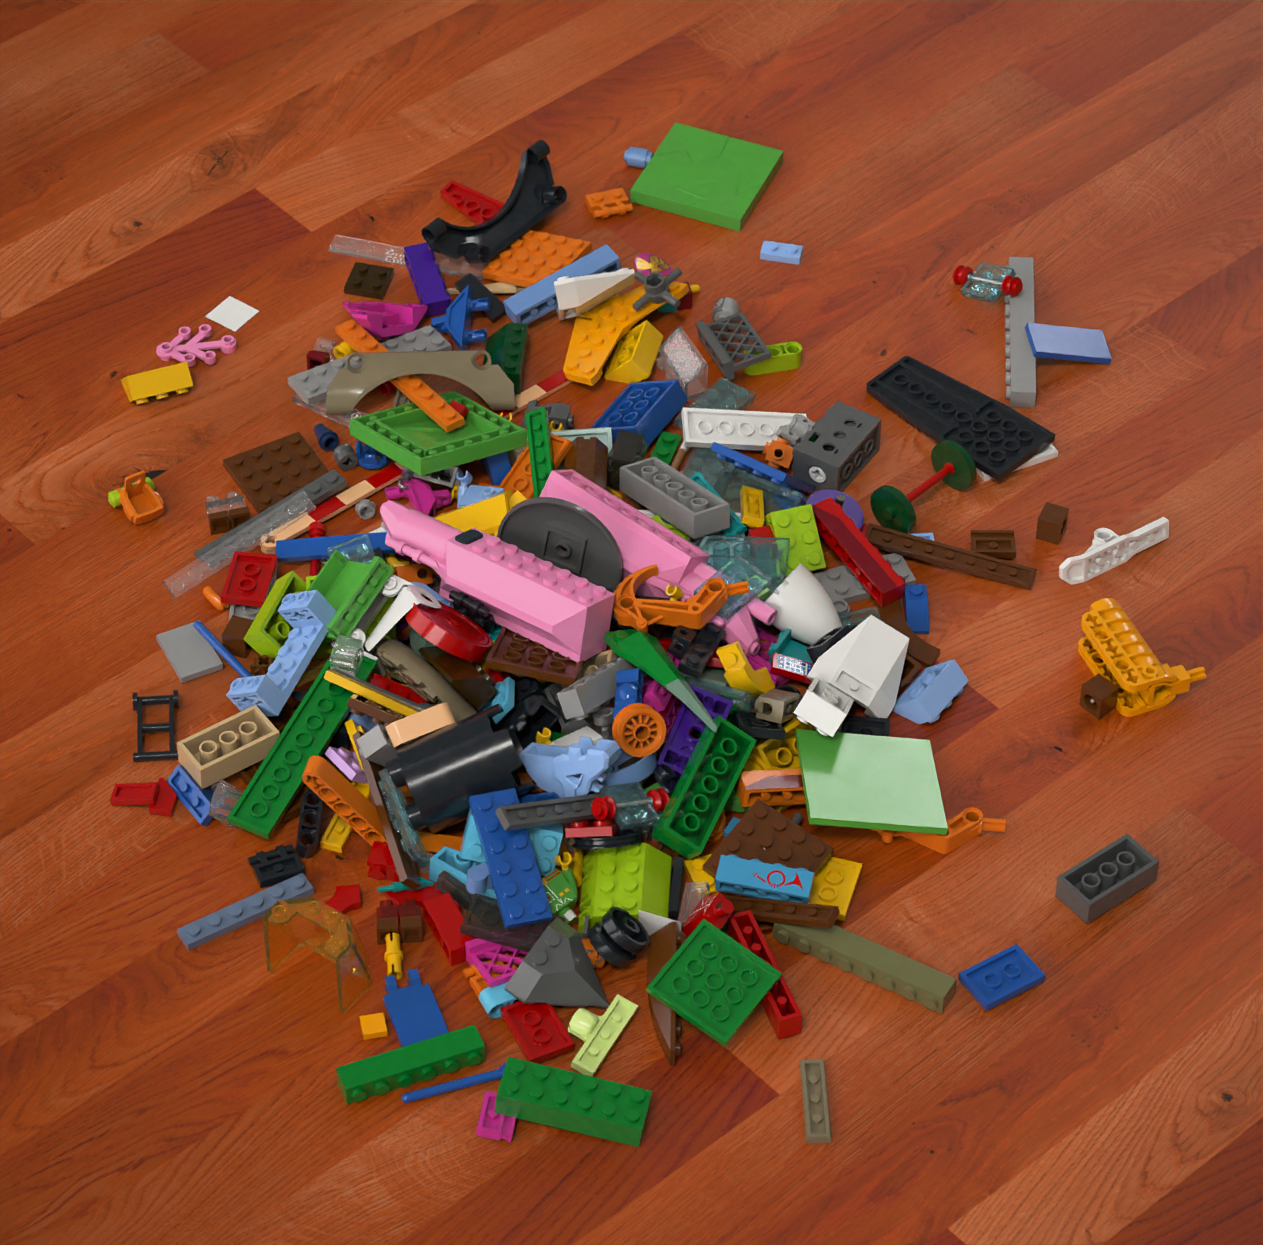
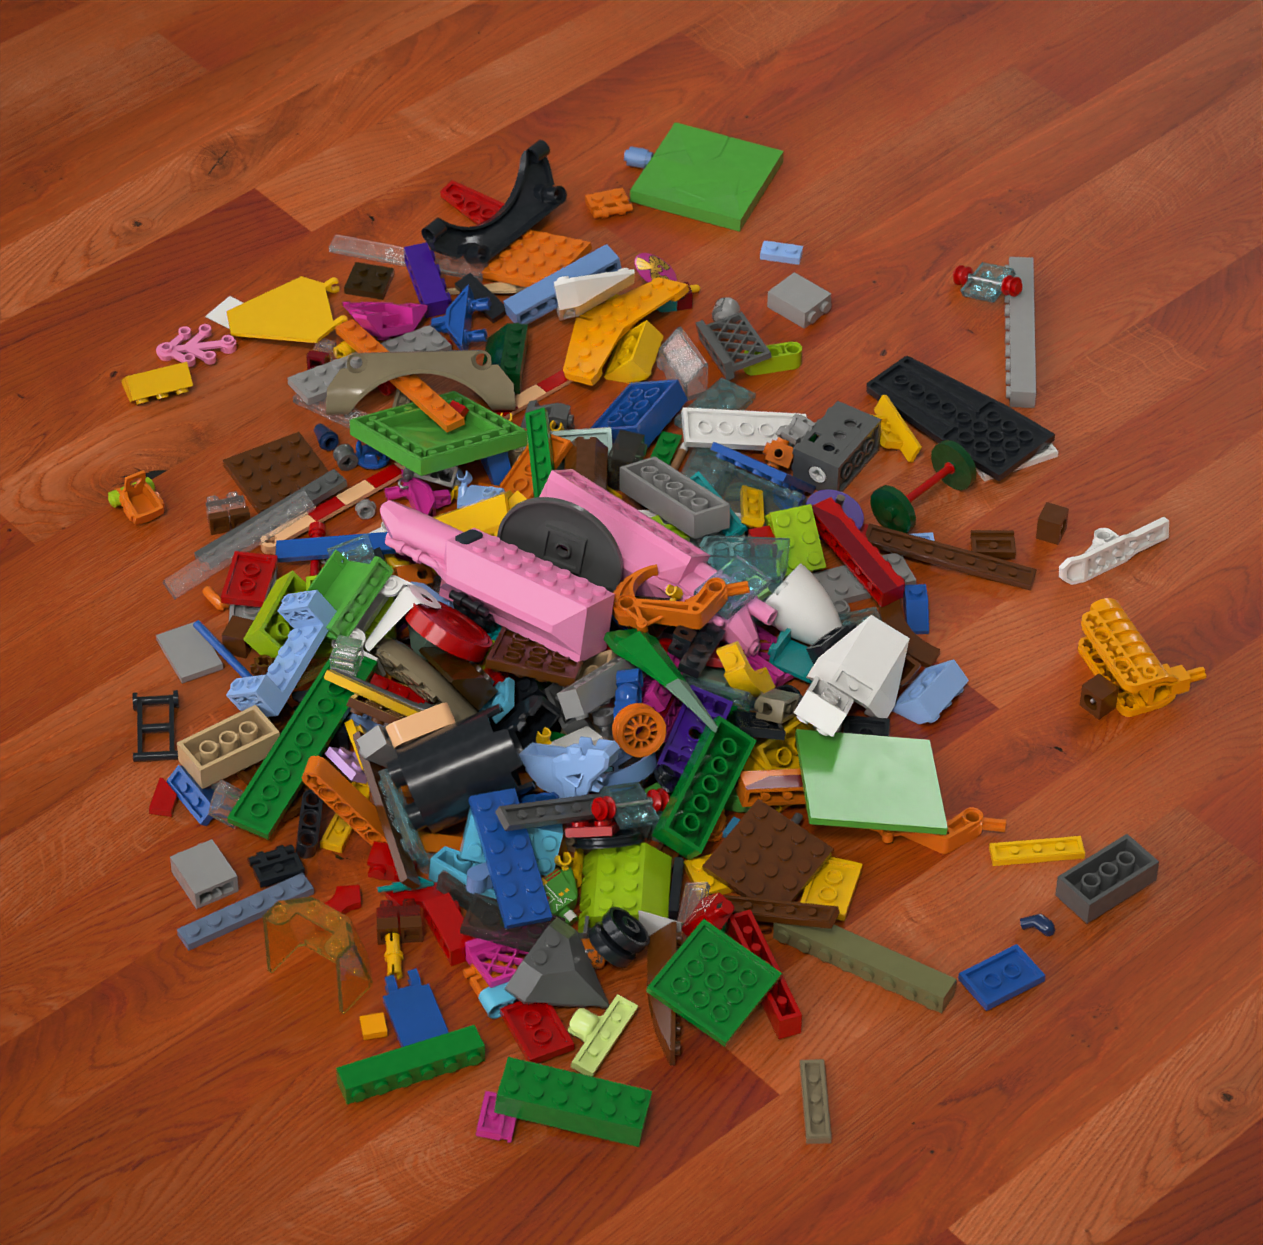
red tile [110,782,161,806] -> none
blue piece [402,1062,506,1103] -> none
dark grey bar [632,268,682,311] -> none
dark azure brick [715,855,814,903] -> none
tile [770,652,814,684] -> none
tile [1025,323,1112,364] -> none
none -> light grey brick [170,839,239,909]
none -> yellow flag [226,276,348,343]
none -> light grey brick [767,272,831,329]
none -> yellow bracket [870,395,921,462]
none -> yellow tile [989,836,1085,866]
none -> dark blue arm [1020,914,1055,936]

